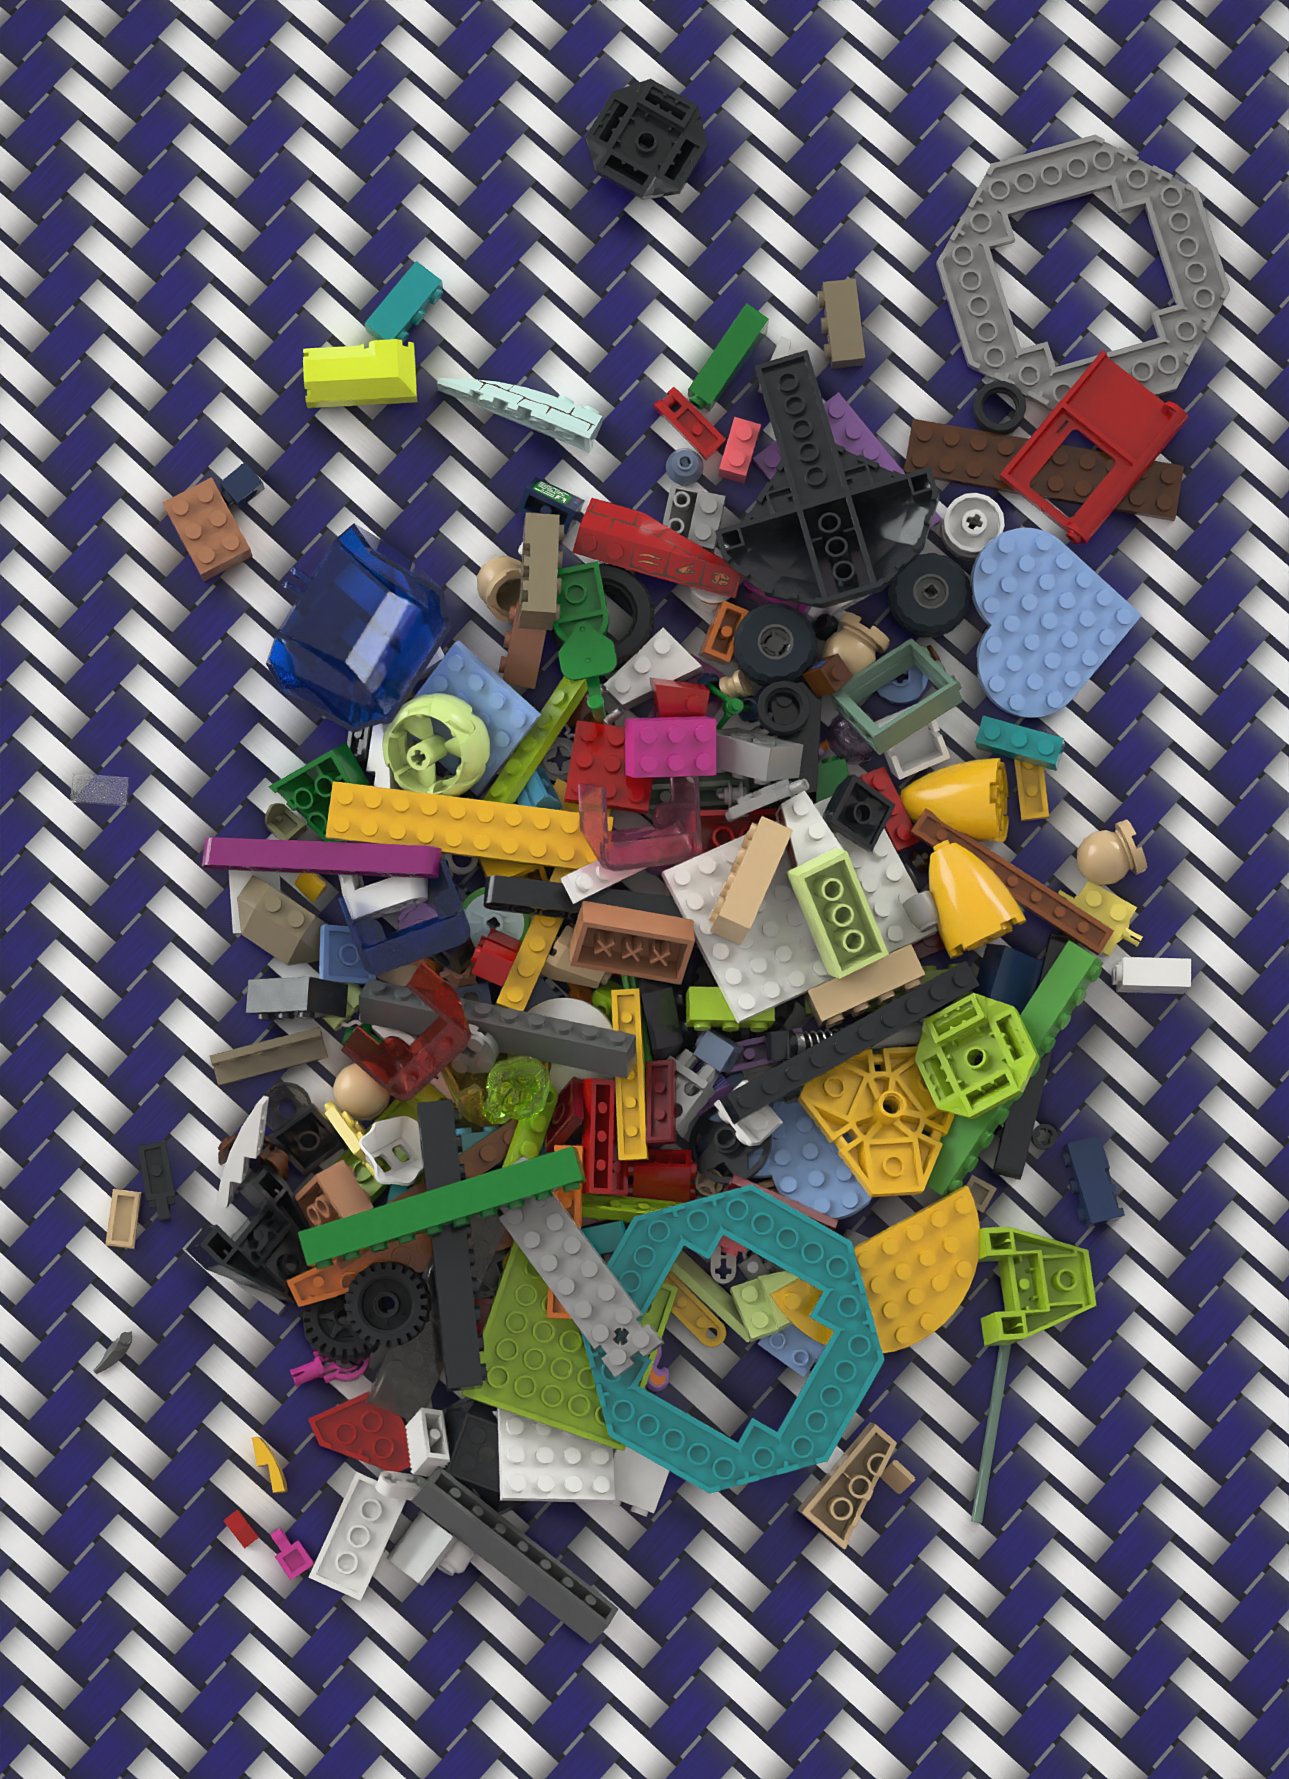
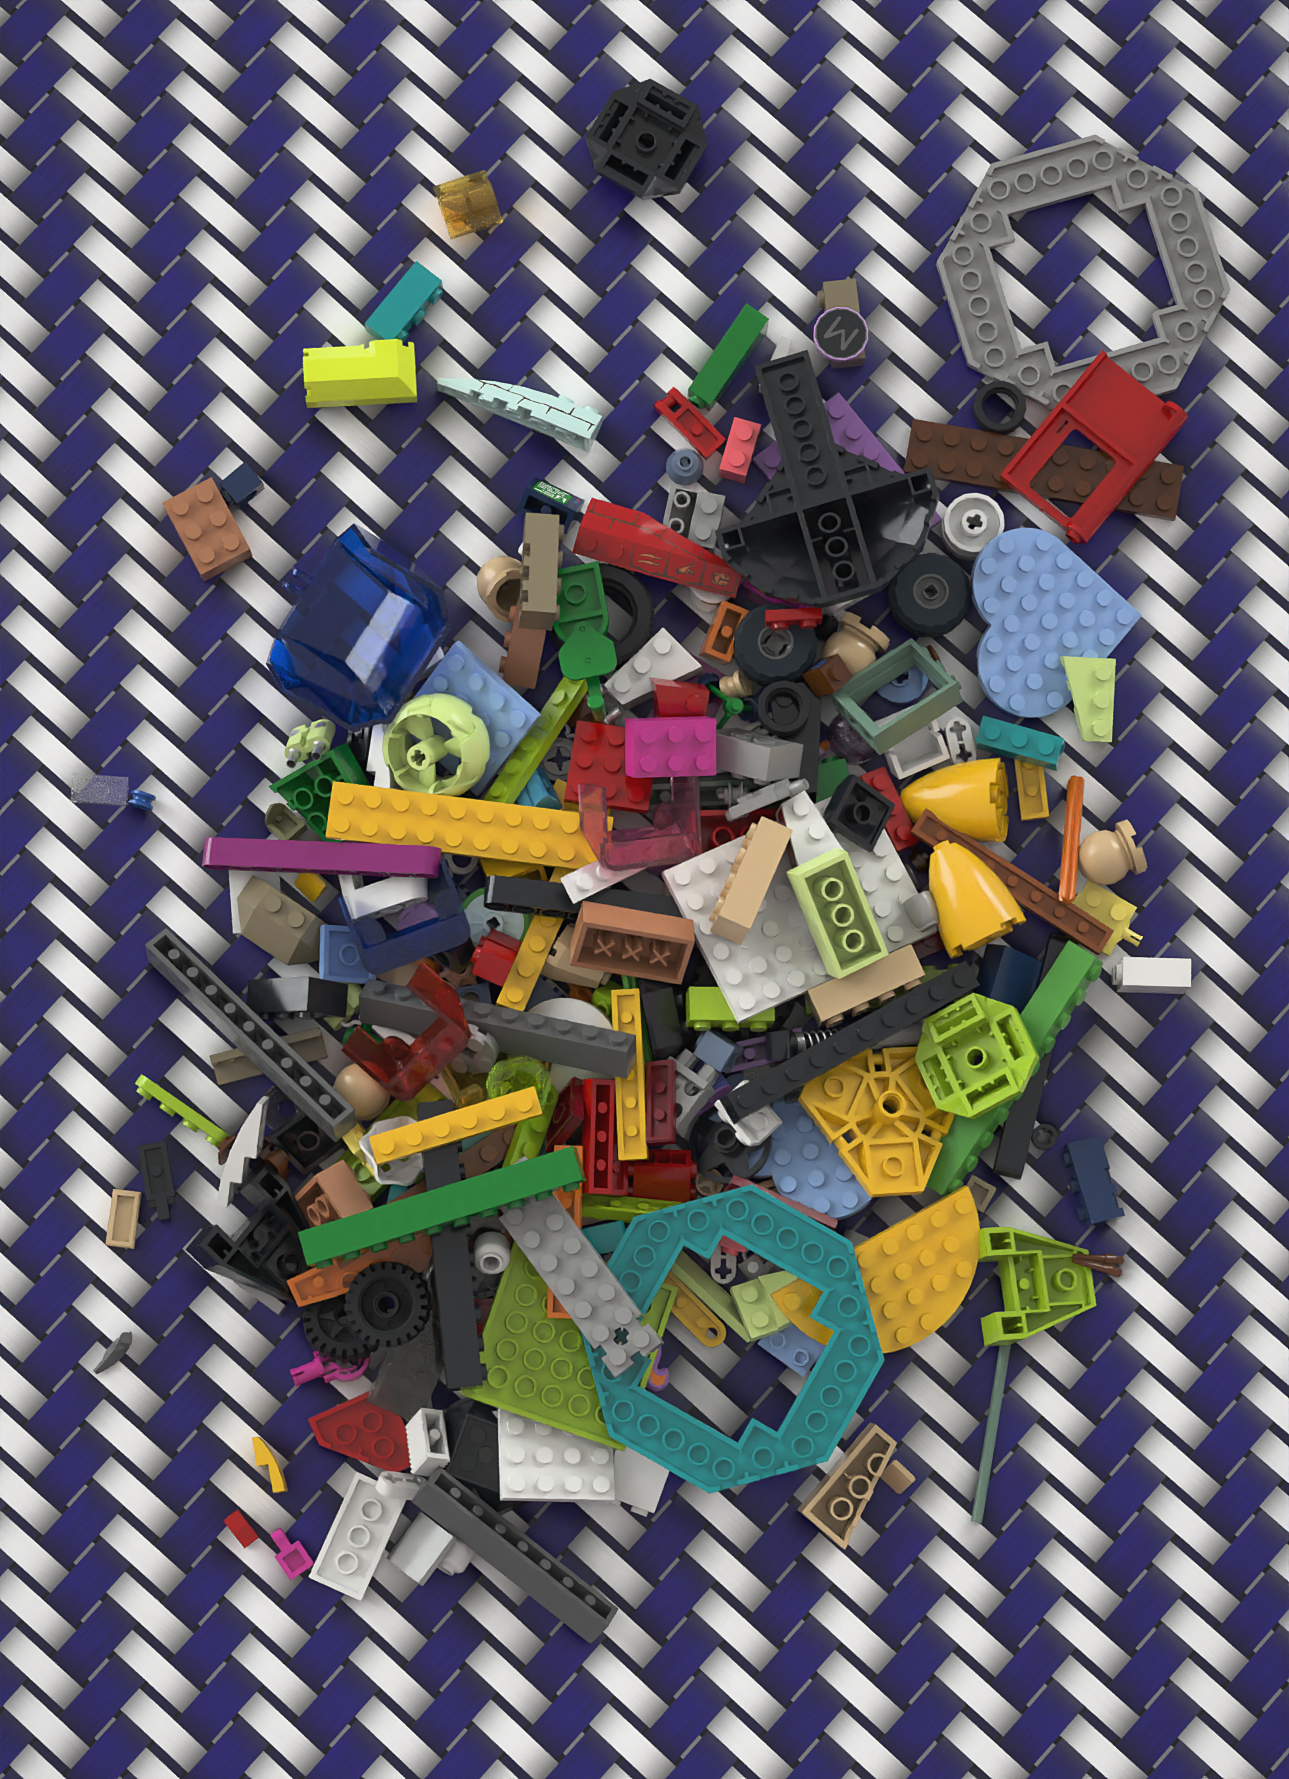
none -> blue bush [128,790,156,811]
none -> lime plate [135,1074,231,1148]
none -> dark grey brick [145,928,357,1142]
none -> yellowish green piece [285,719,336,768]
none -> yellow plate [369,1086,543,1166]
none -> clear yellow plate [433,170,502,240]
none -> white head [473,1231,511,1275]
none -> red plate [765,607,822,631]
none -> black tile [814,307,868,362]
none -> white beam [944,717,976,765]
none -> orange axle [1058,775,1084,904]
none -> yellowish green wing [1060,656,1116,742]
none -> reddish brown piece [1072,1254,1125,1277]

